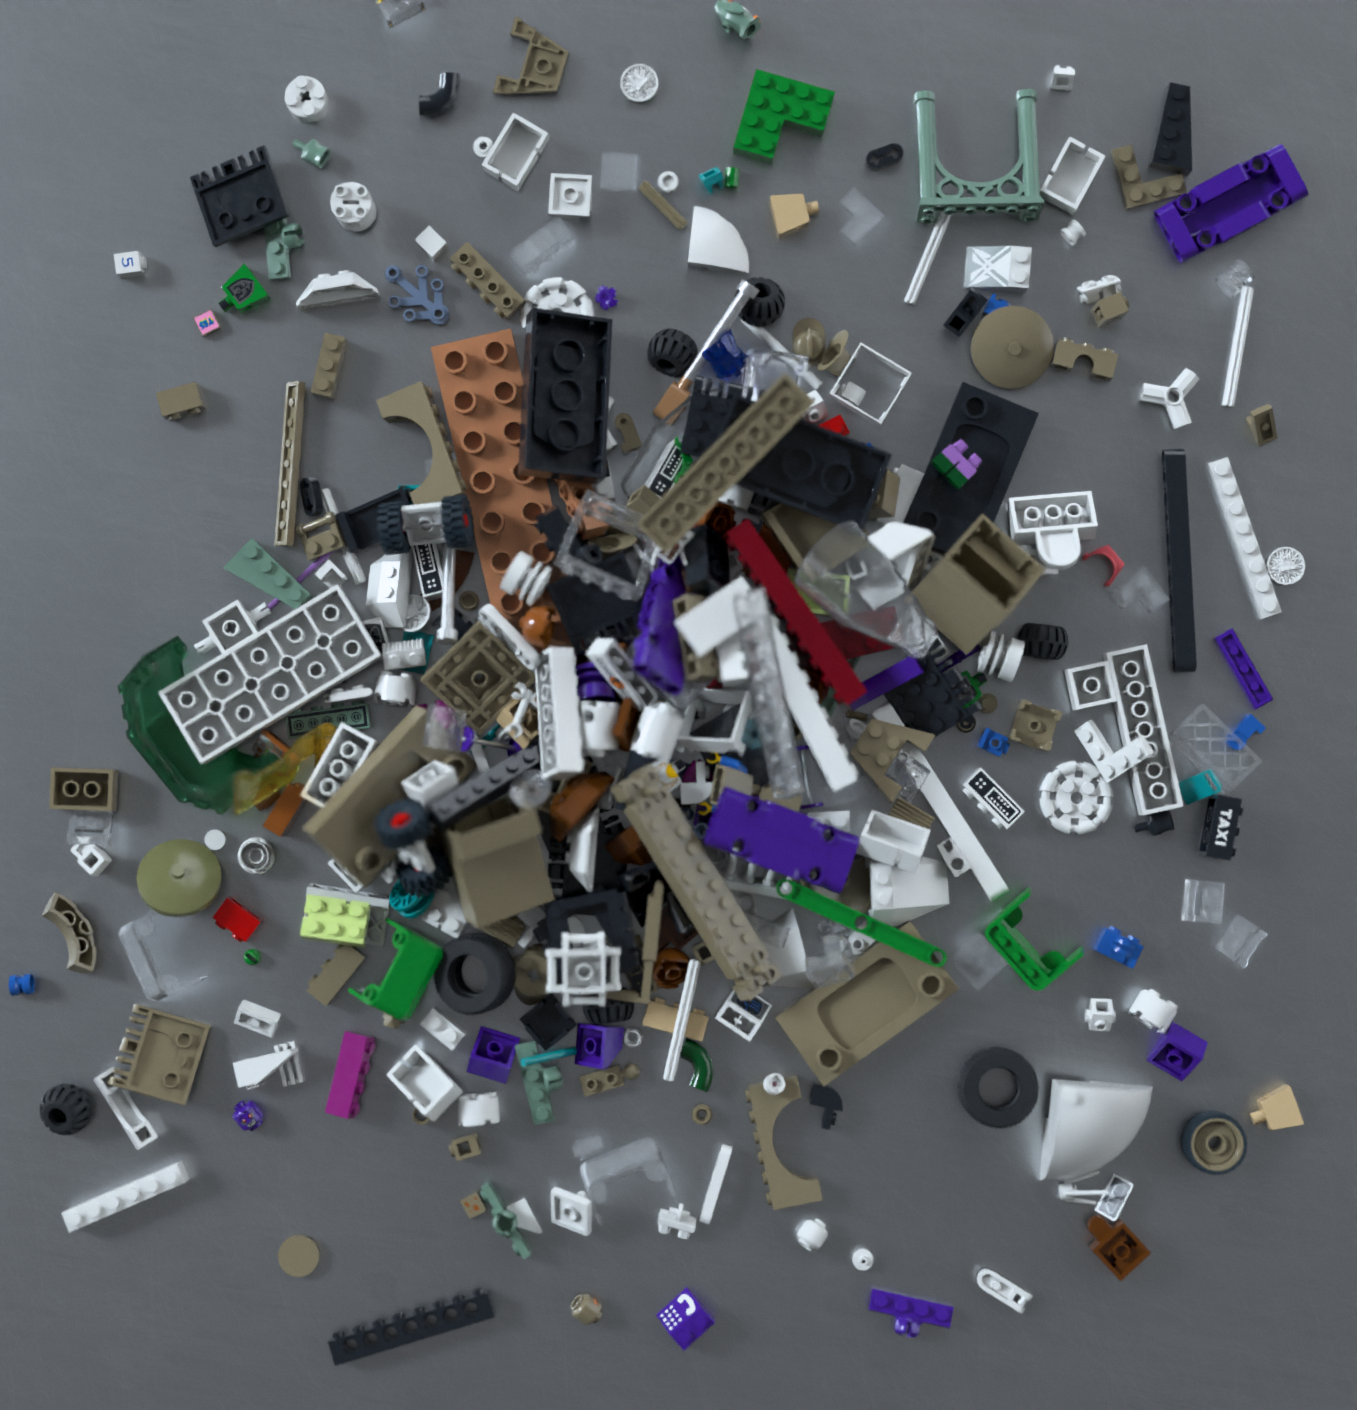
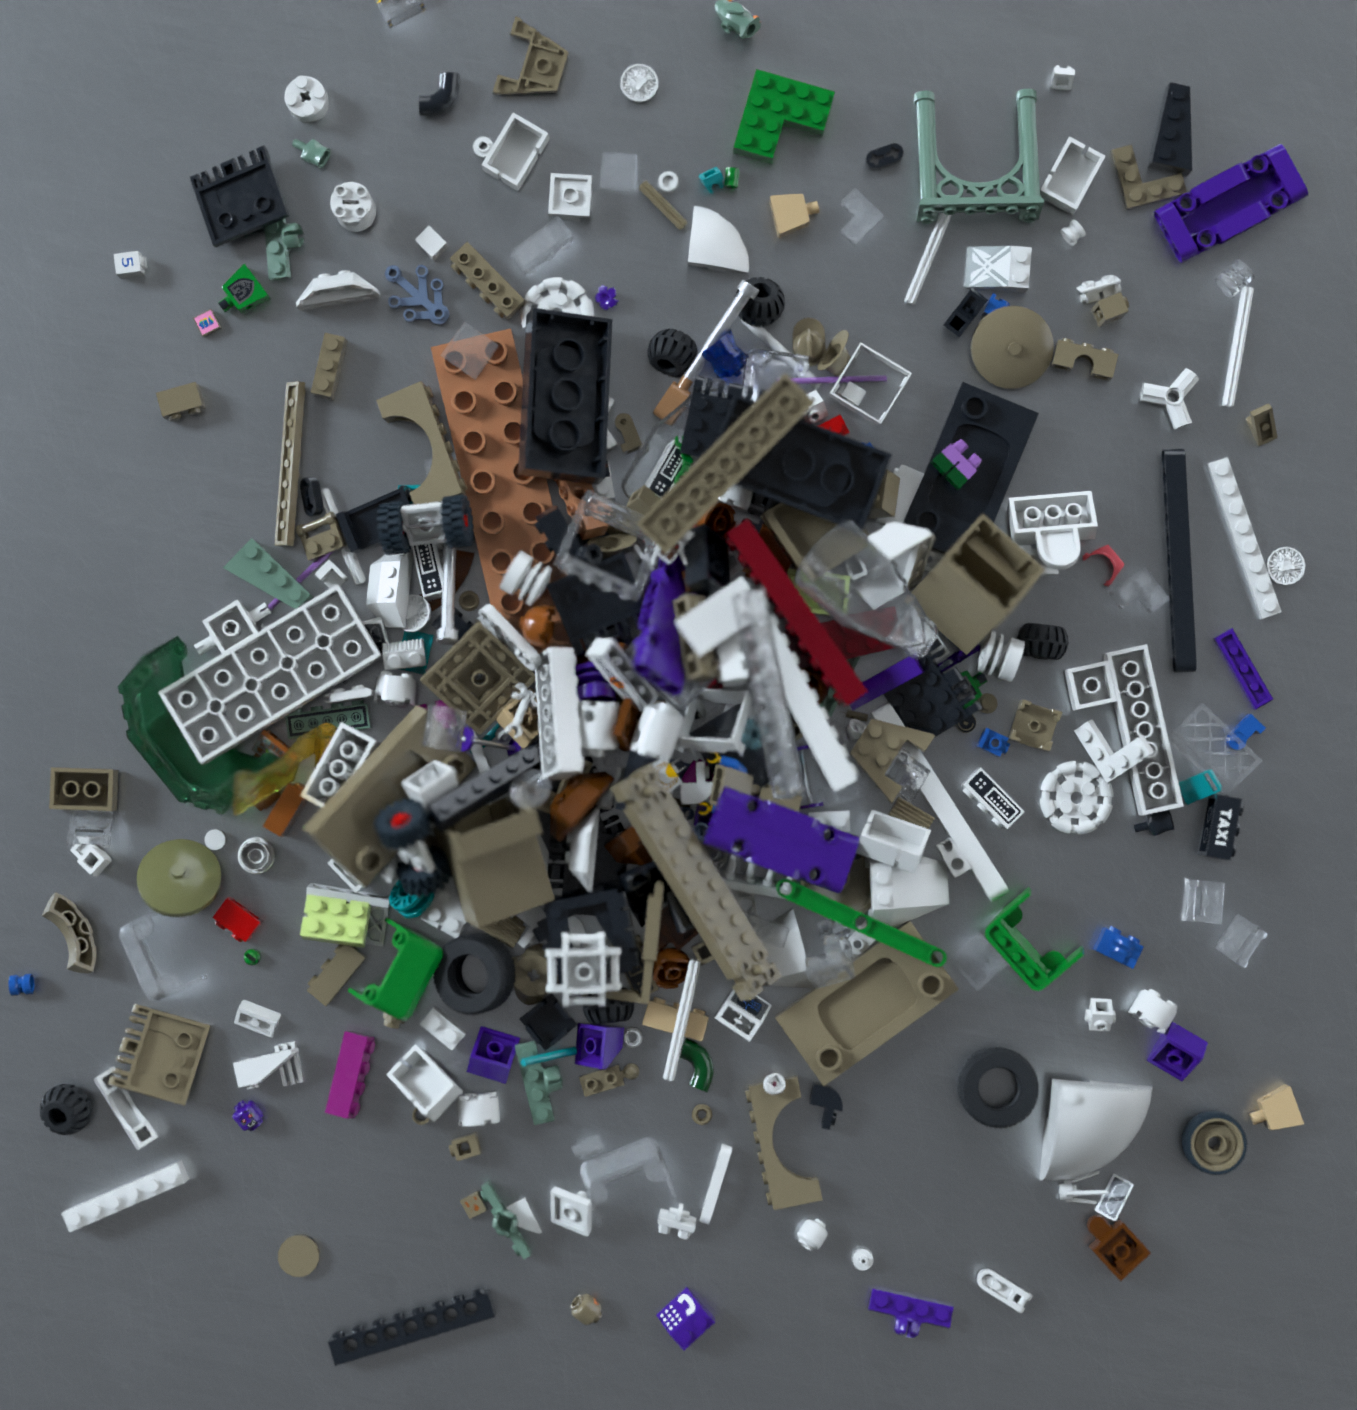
none -> clear tile [441,322,499,380]
none -> medium lavender axle [777,375,887,384]

